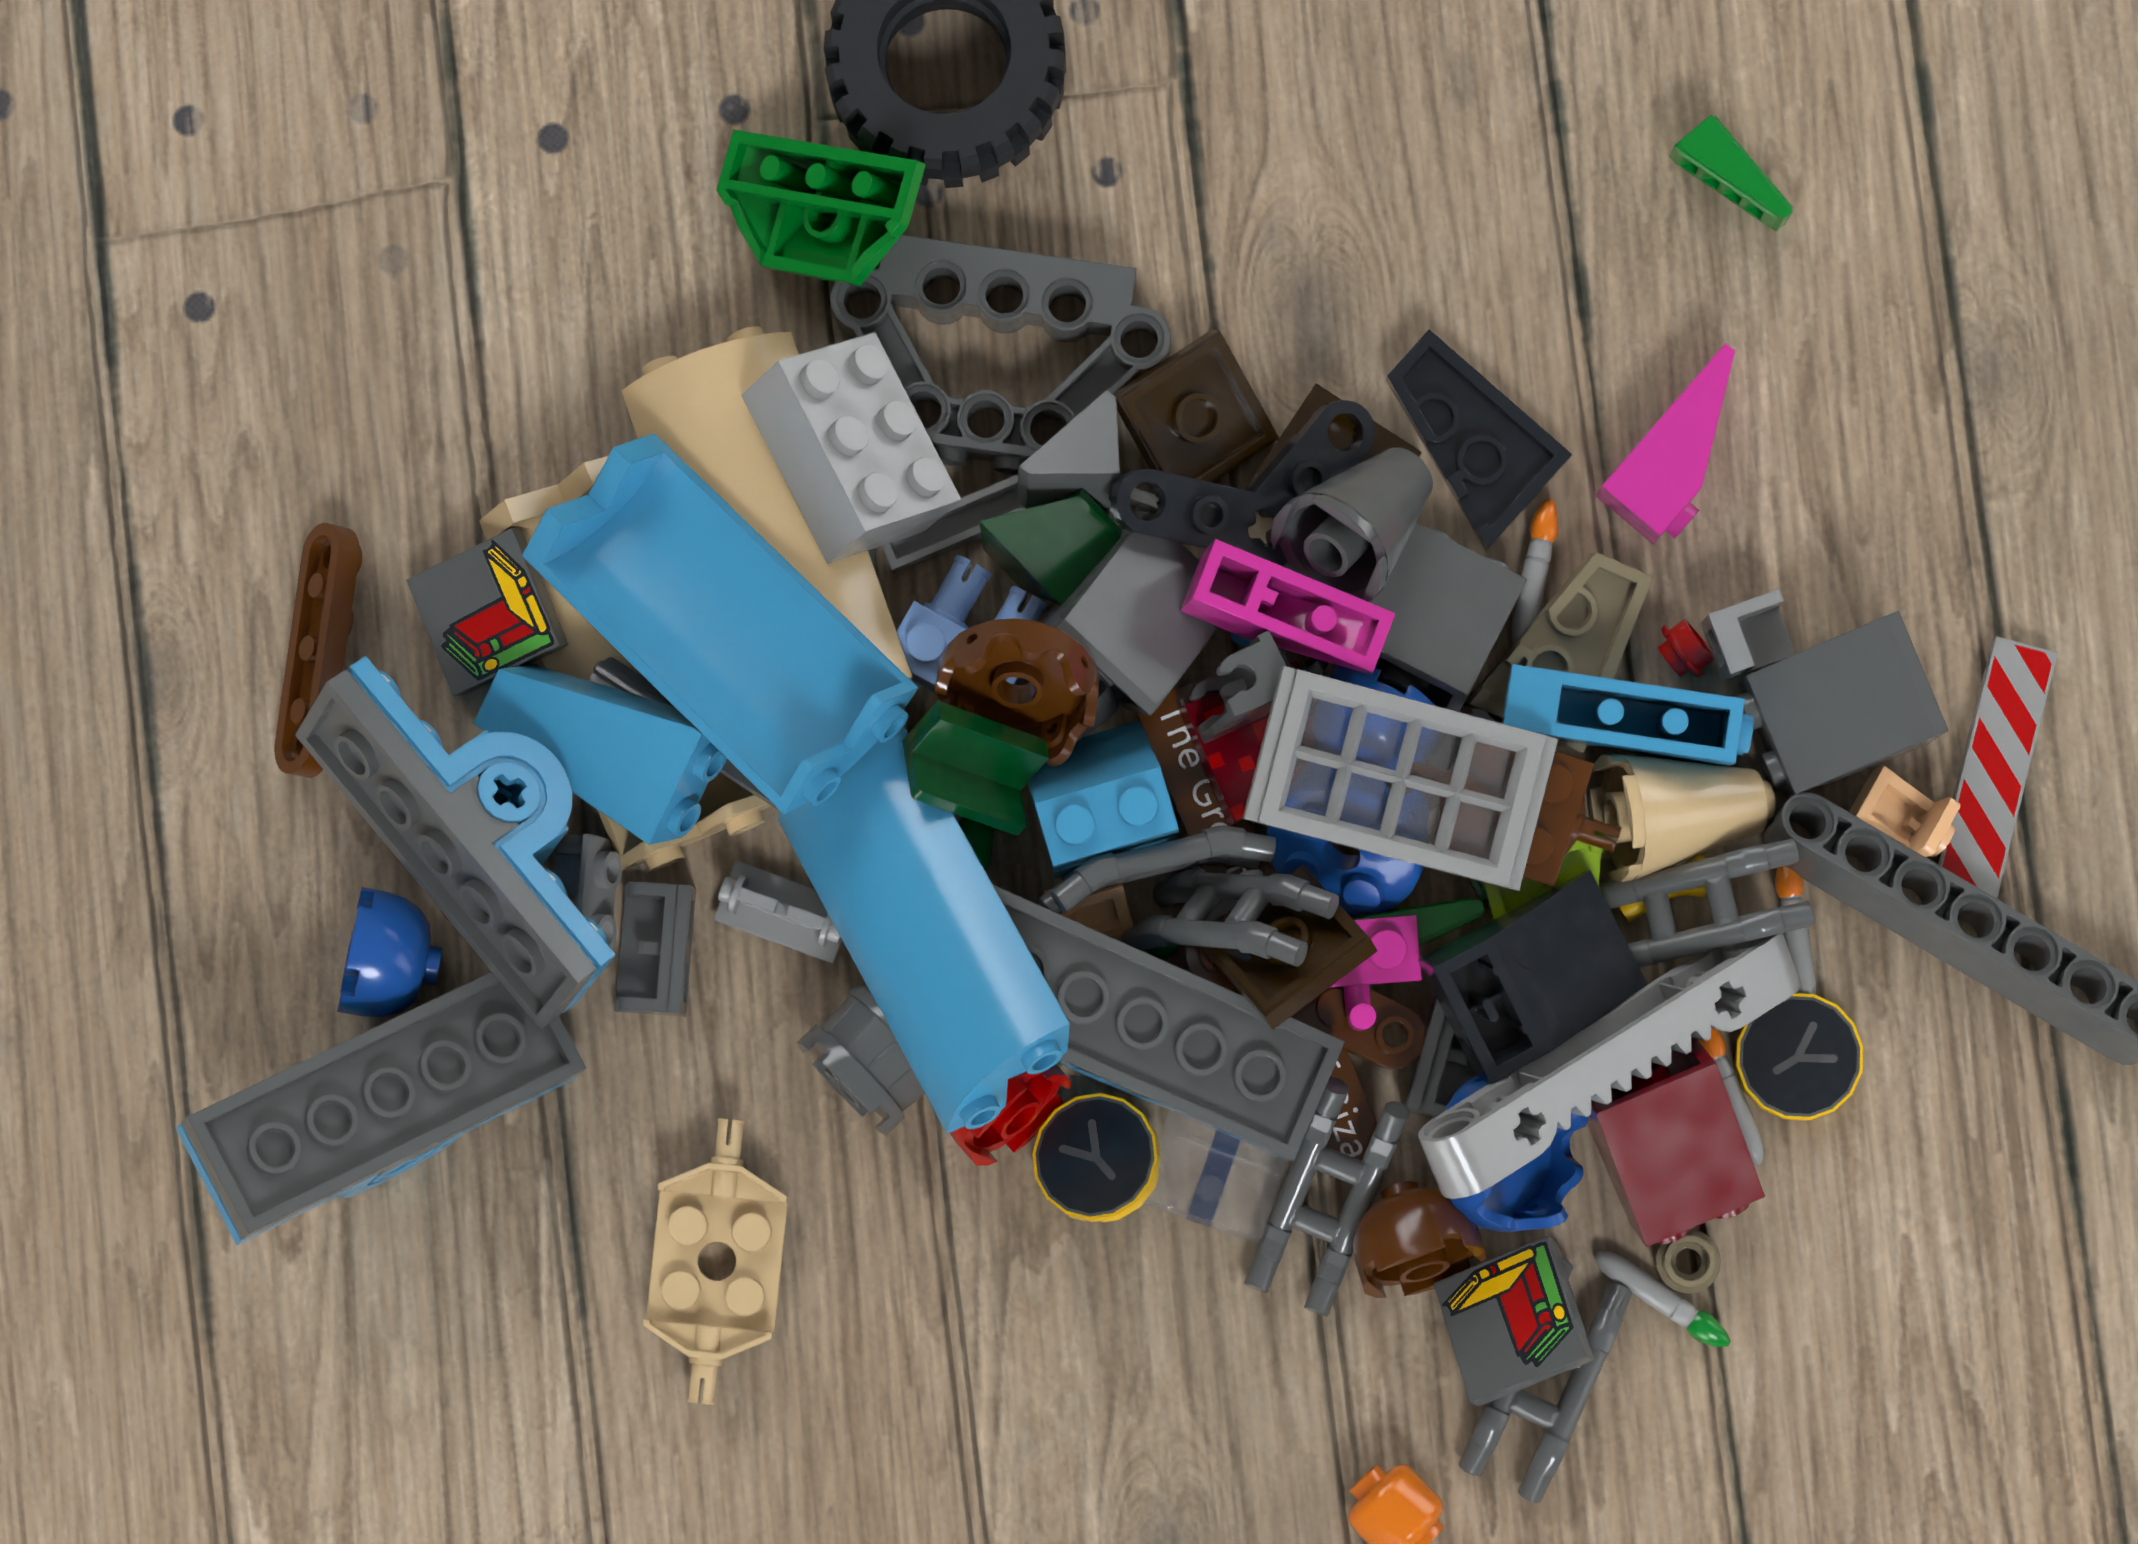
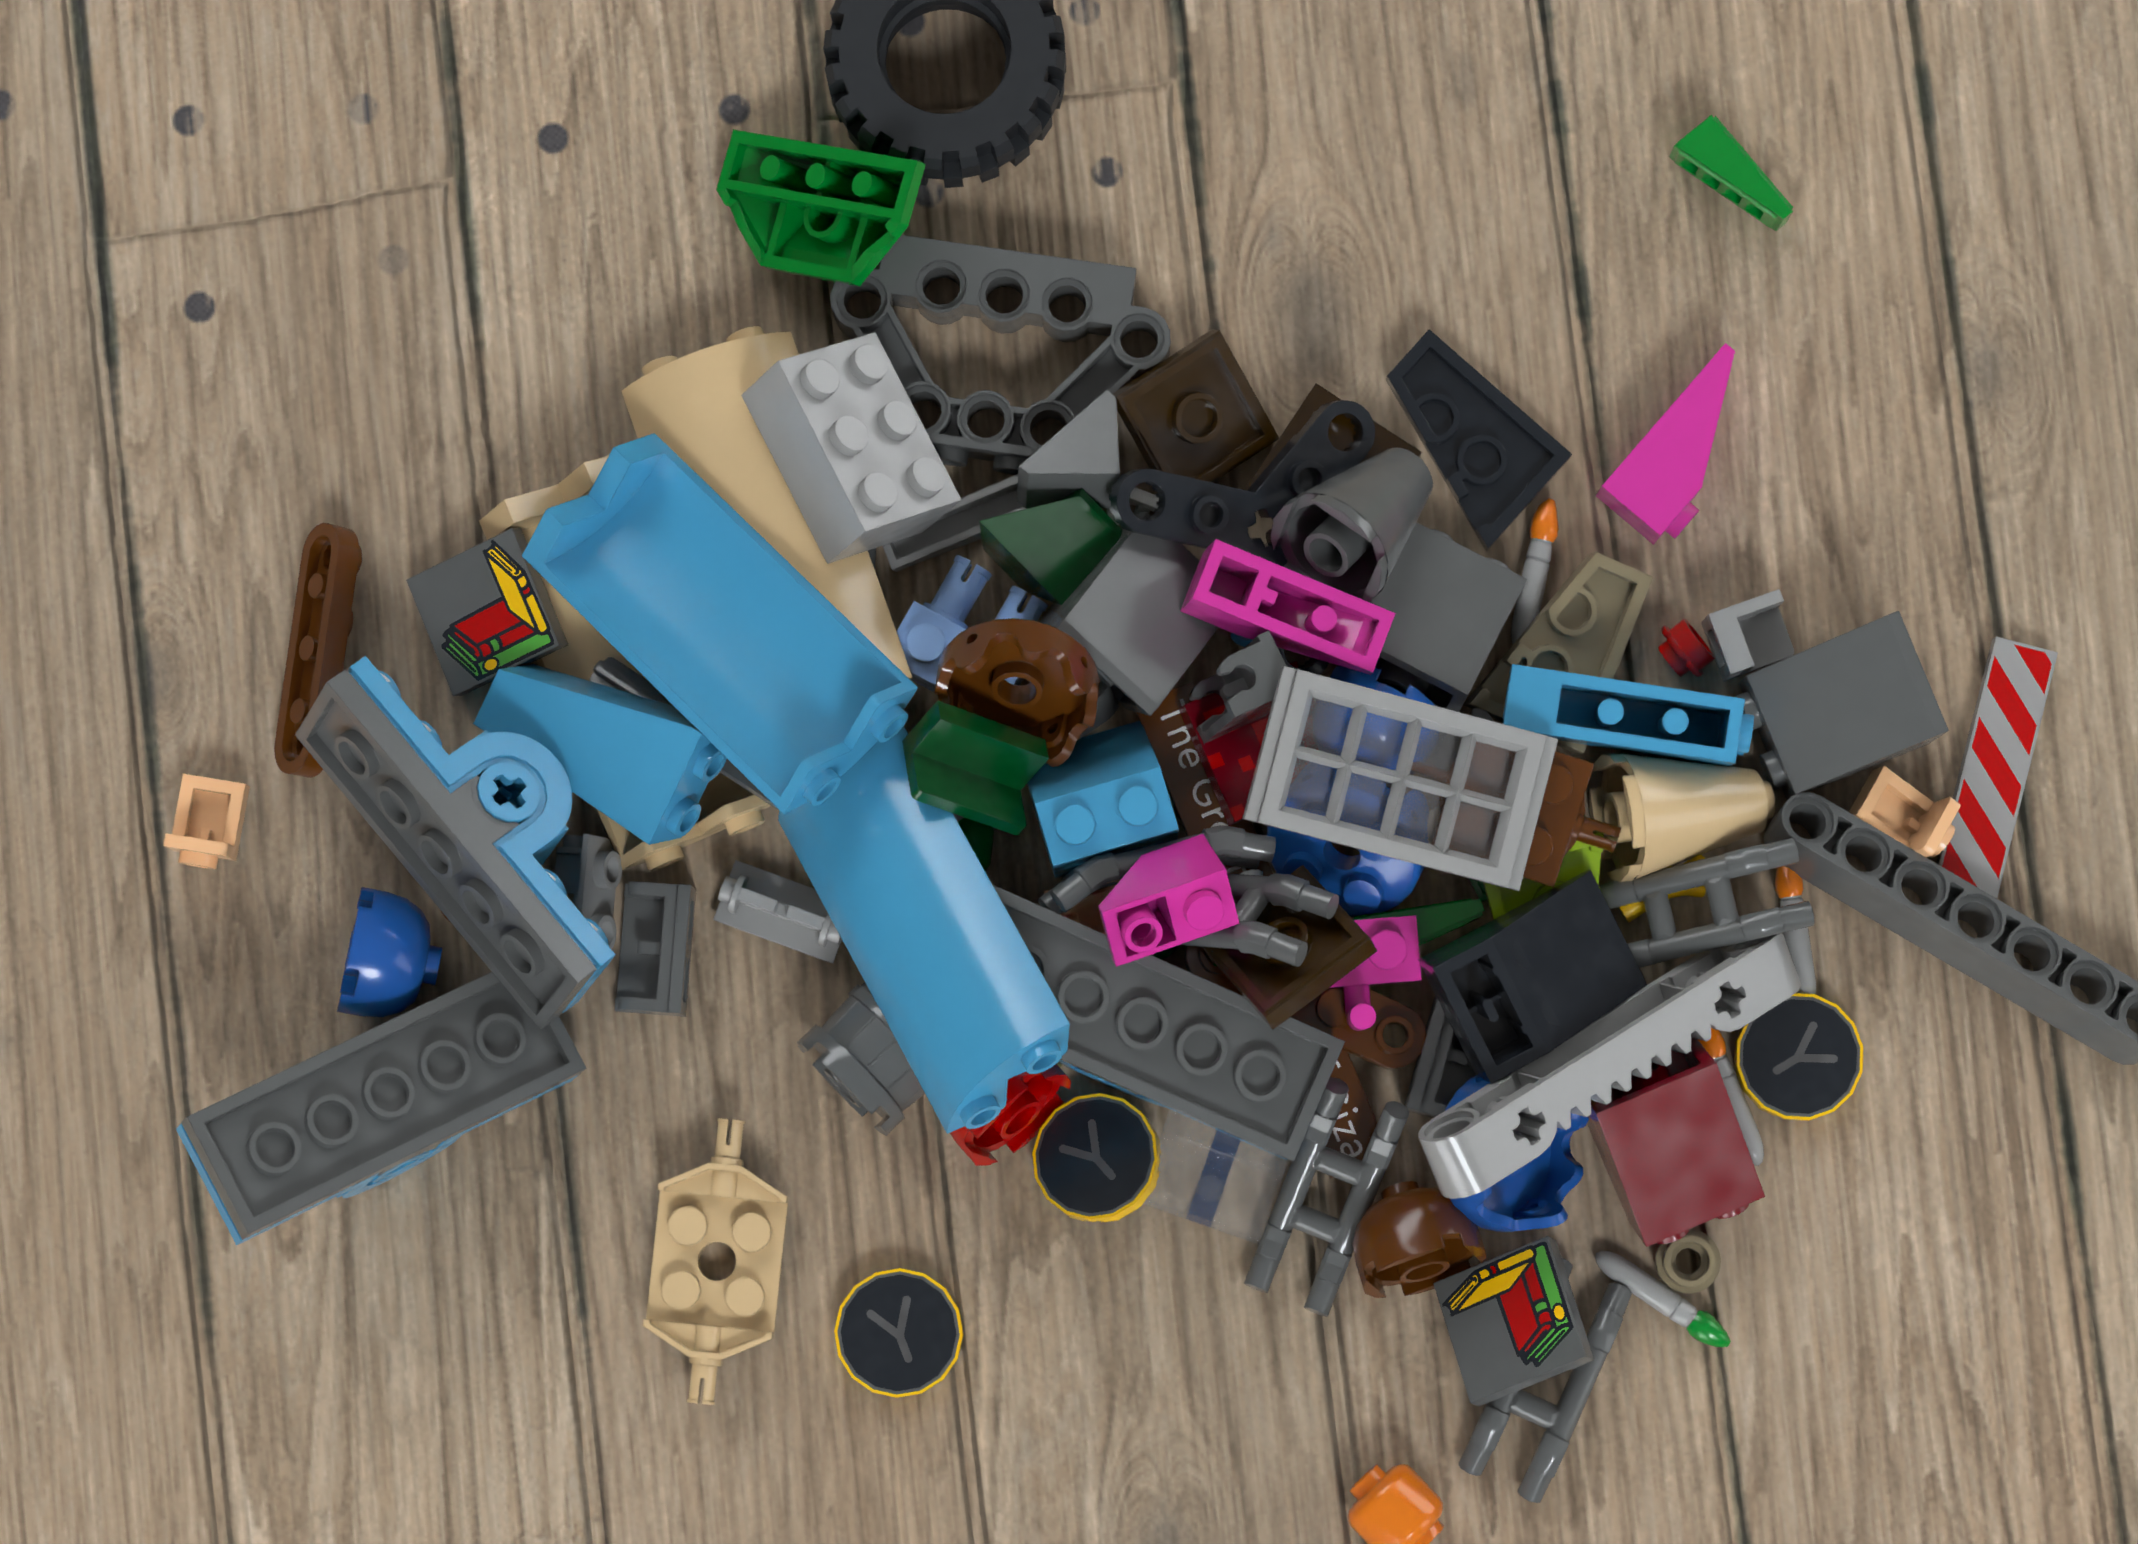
none -> light nougat bracket [163,774,250,870]
none -> black tile [834,1268,964,1398]
none -> dark pink slope [1098,834,1240,967]

